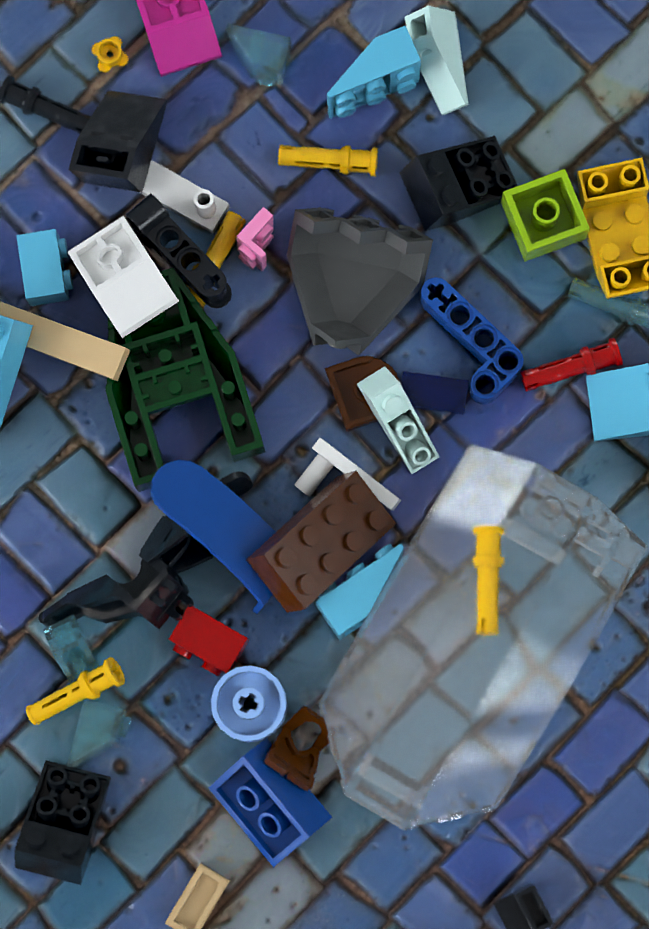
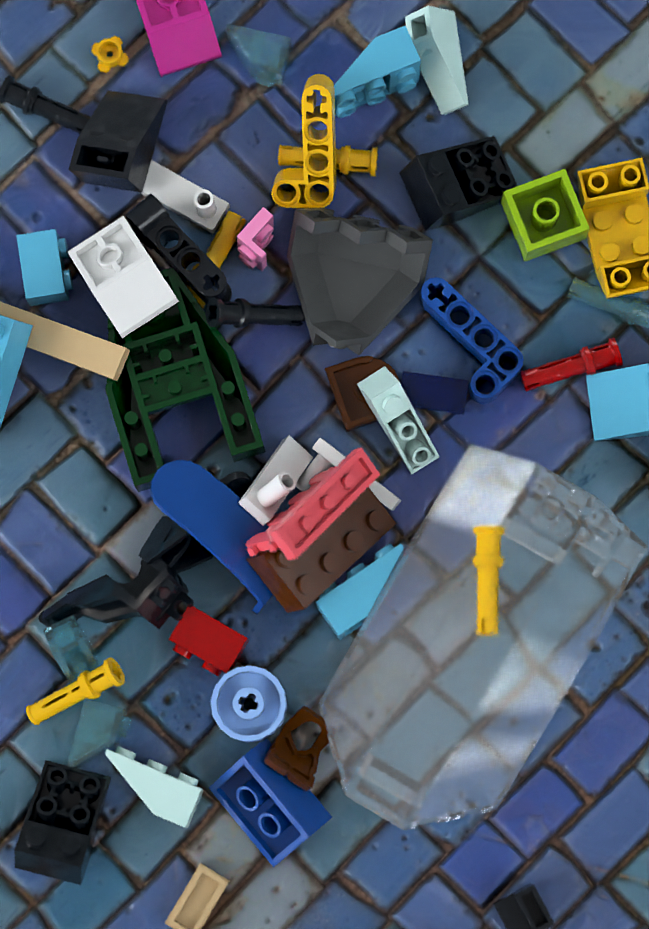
none -> light aqua slope [105,746,204,828]
none -> black pin [206,297,305,328]
none -> white piece [238,435,313,525]
none -> coral fence [245,447,381,561]
none -> yellow beam [271,74,336,208]

